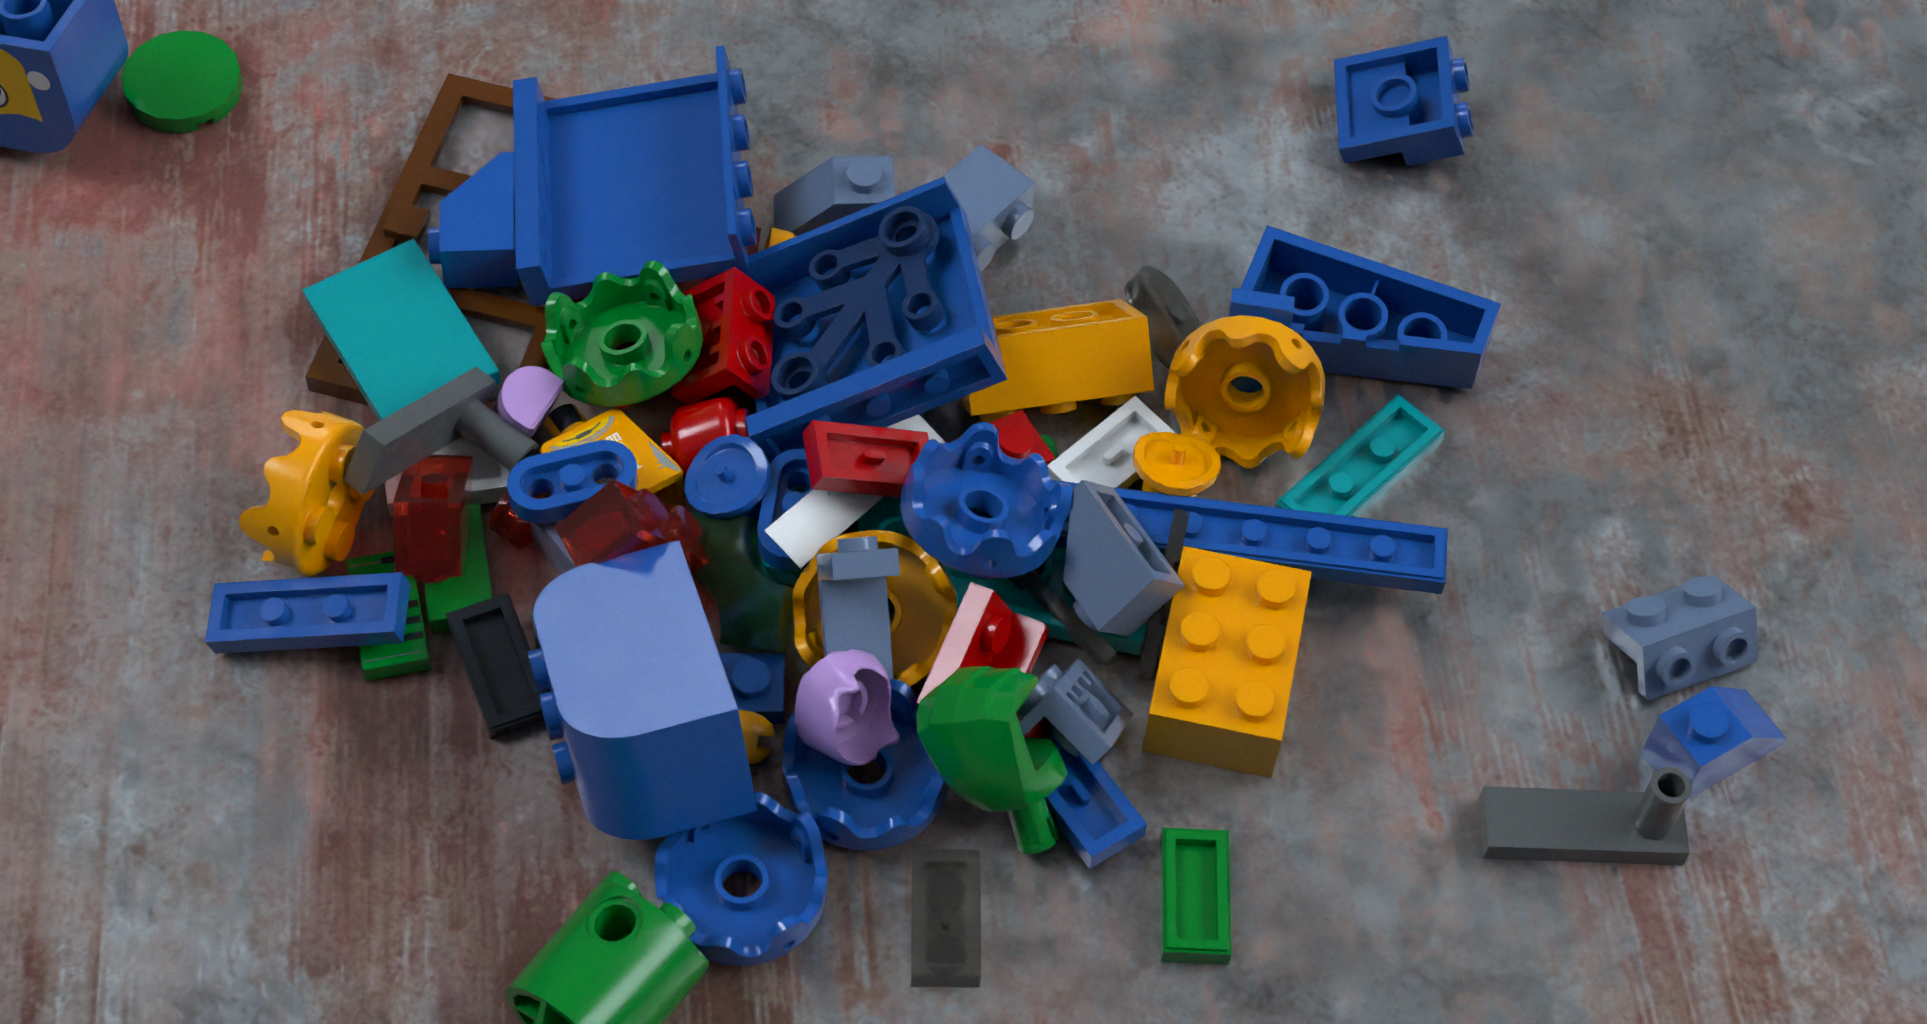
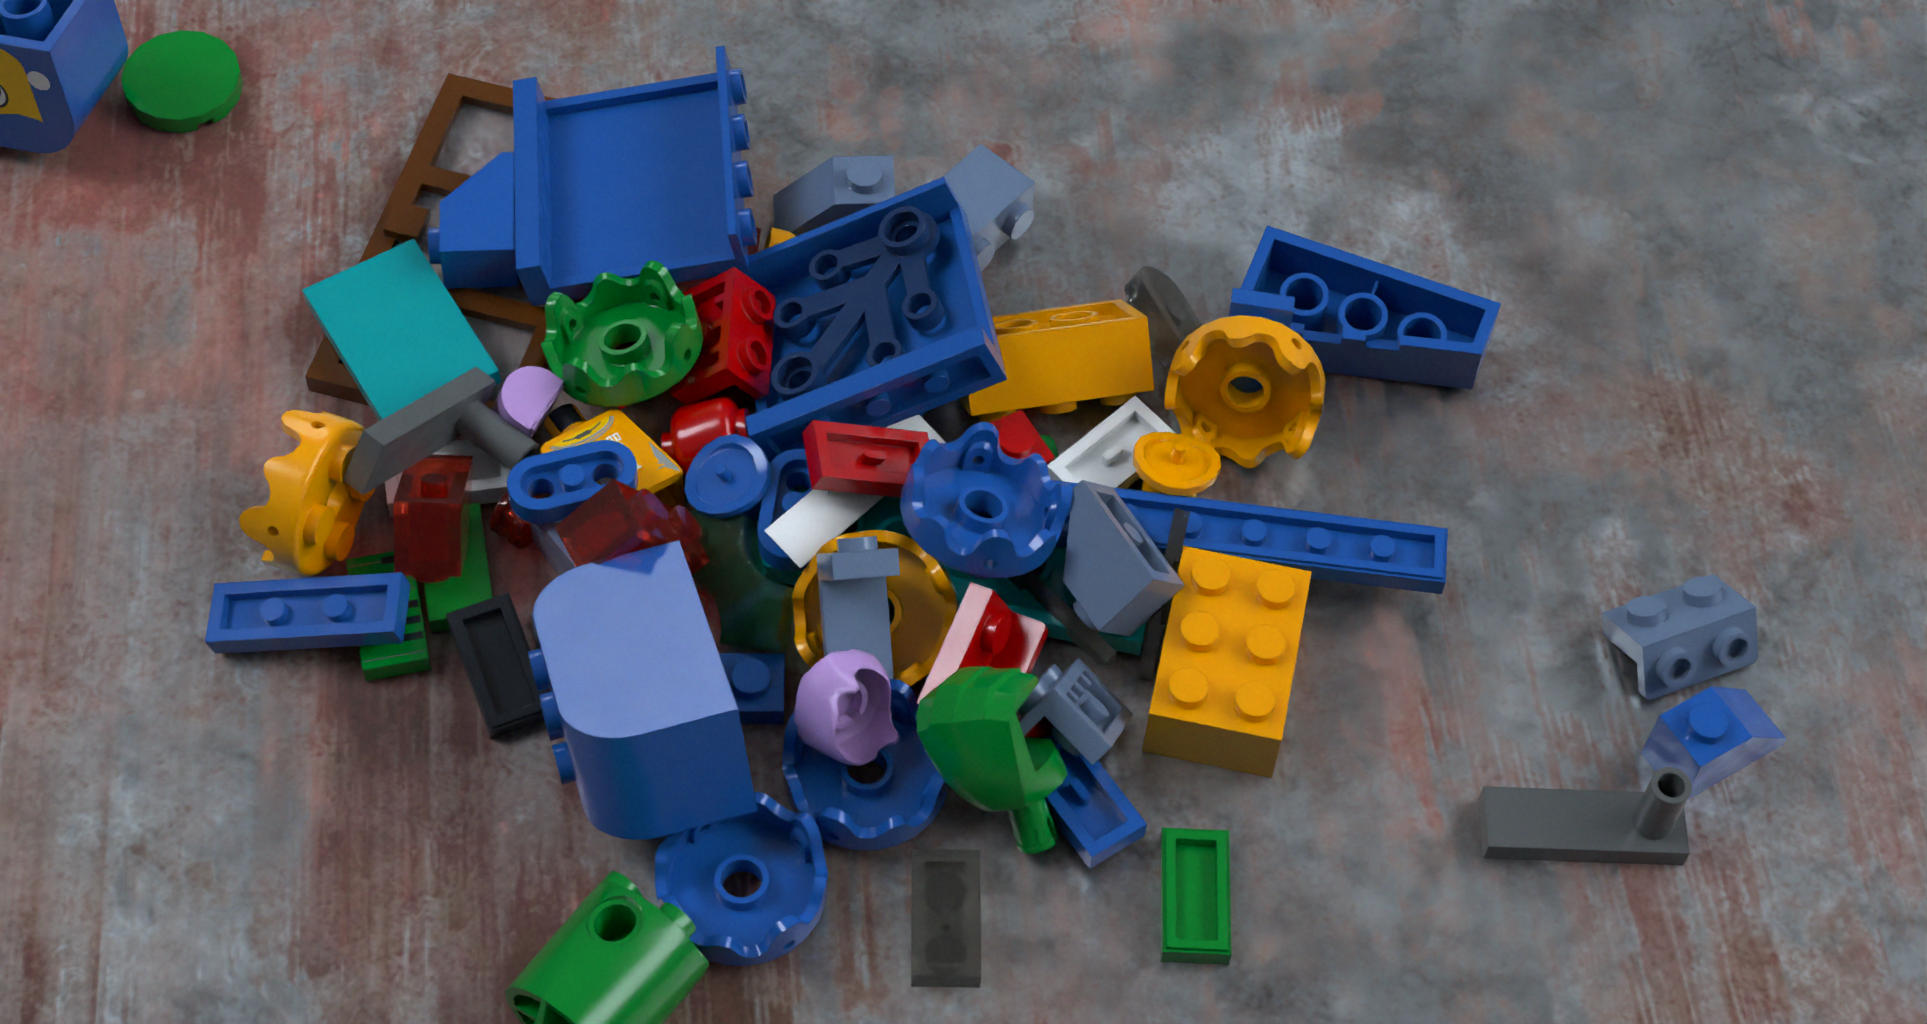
light orange hinge [738,710,775,765] -> none
teal tile [1275,394,1445,517] -> none
blue plate [1334,36,1474,166] -> none

